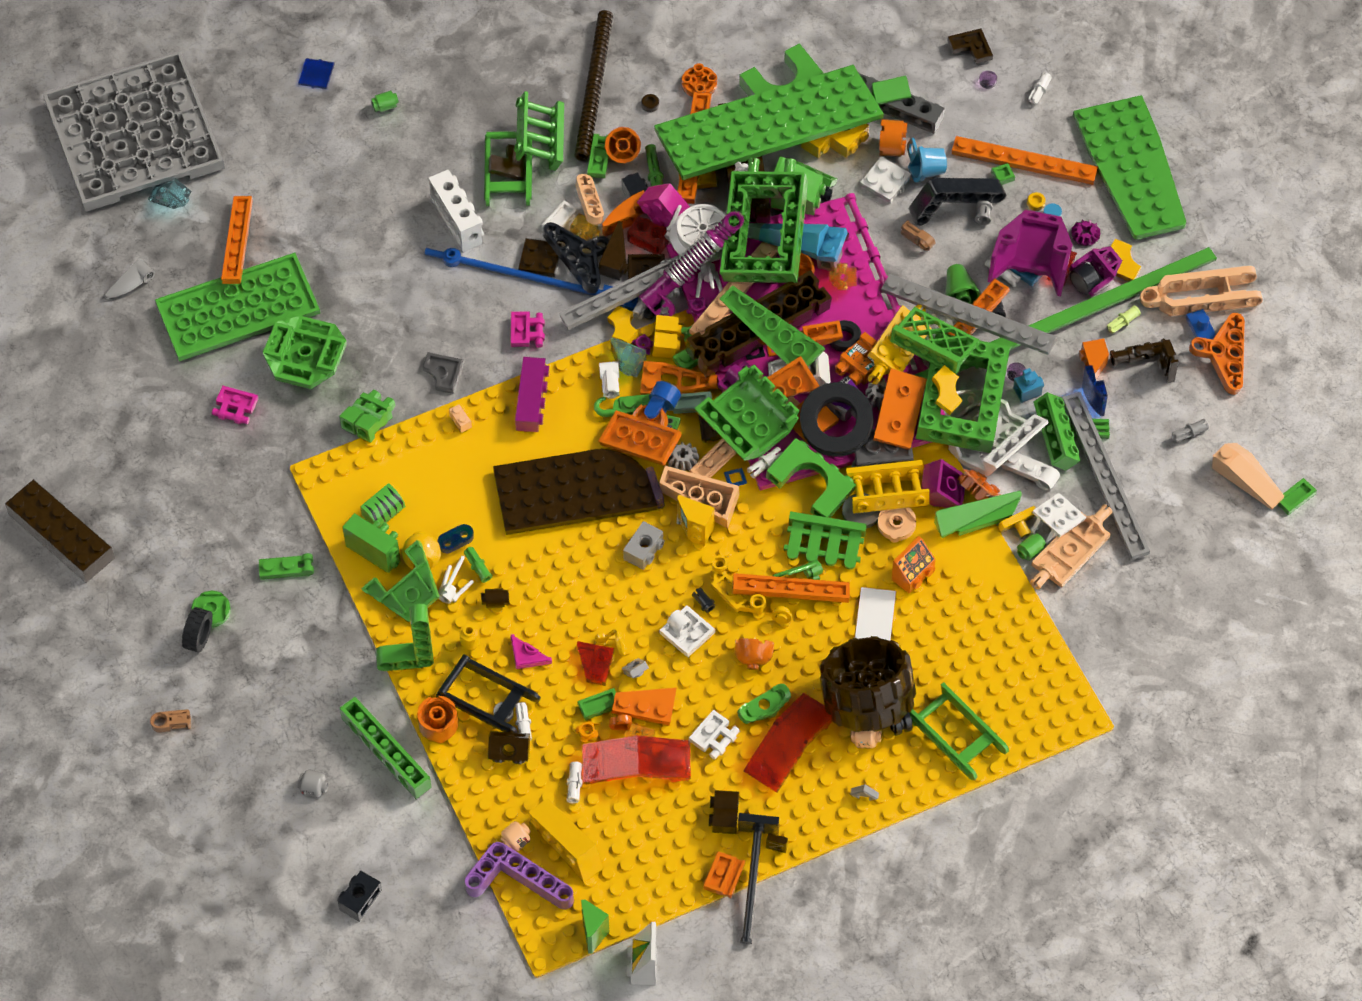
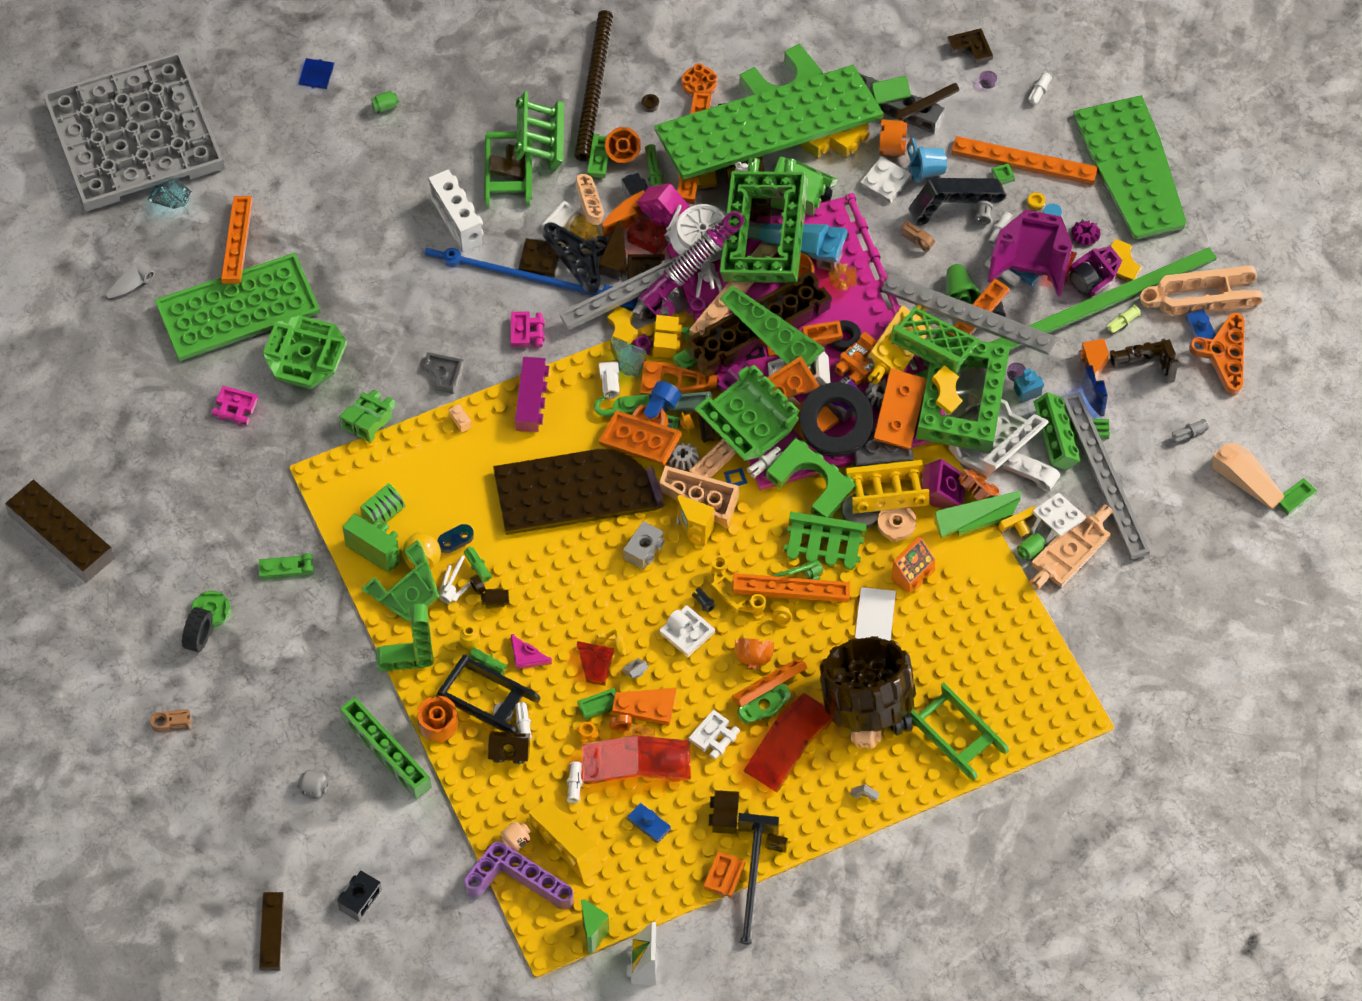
none -> dark brown plate [259,892,284,971]
none -> dark brown tile [469,575,485,595]
none -> bright green axle [469,647,507,675]
none -> blue tile [627,803,671,843]
none -> light orange plate [679,412,695,433]
none -> orange tile [731,659,807,707]
none -> dark brown axle [895,83,960,120]
none -> white pin [987,212,1013,247]

